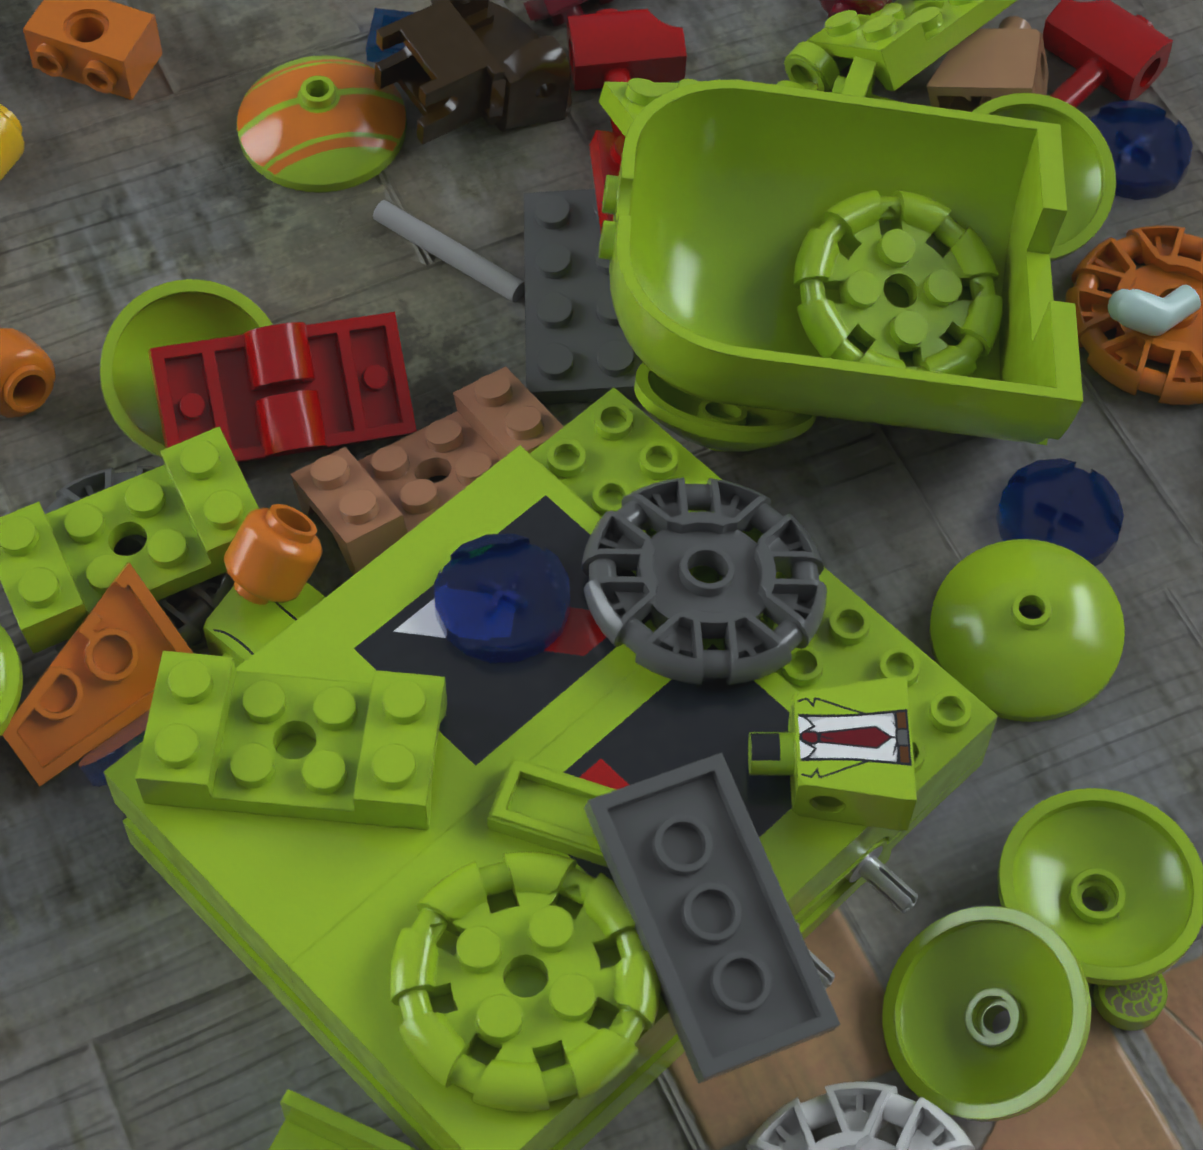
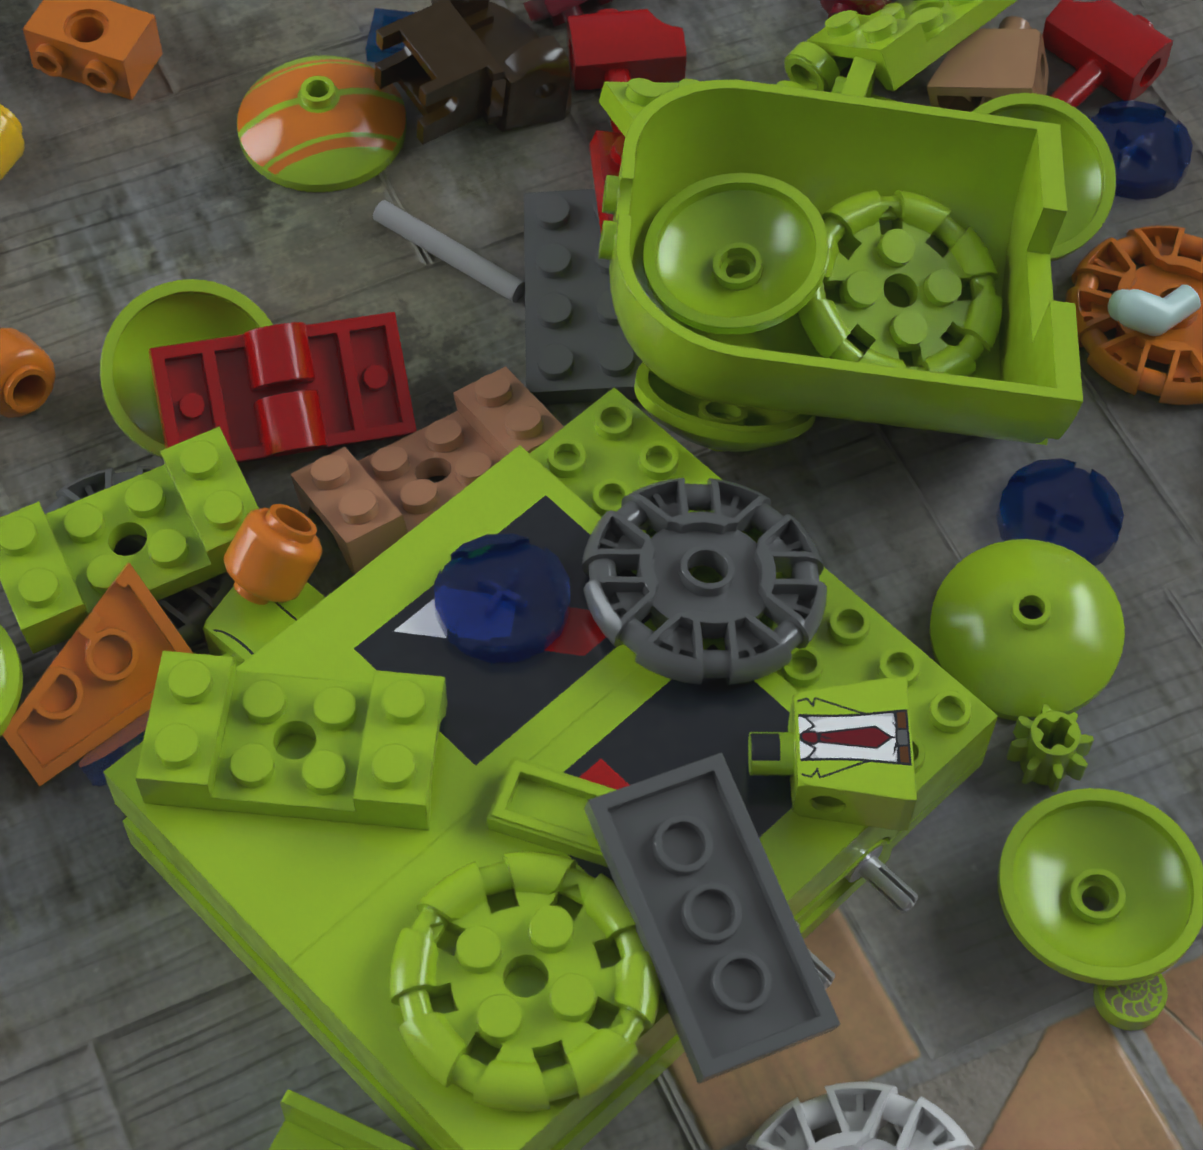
lime dish [882,906,1091,1122] -> none
none -> lime dish [643,173,829,334]
none -> lime gear [1007,704,1094,792]

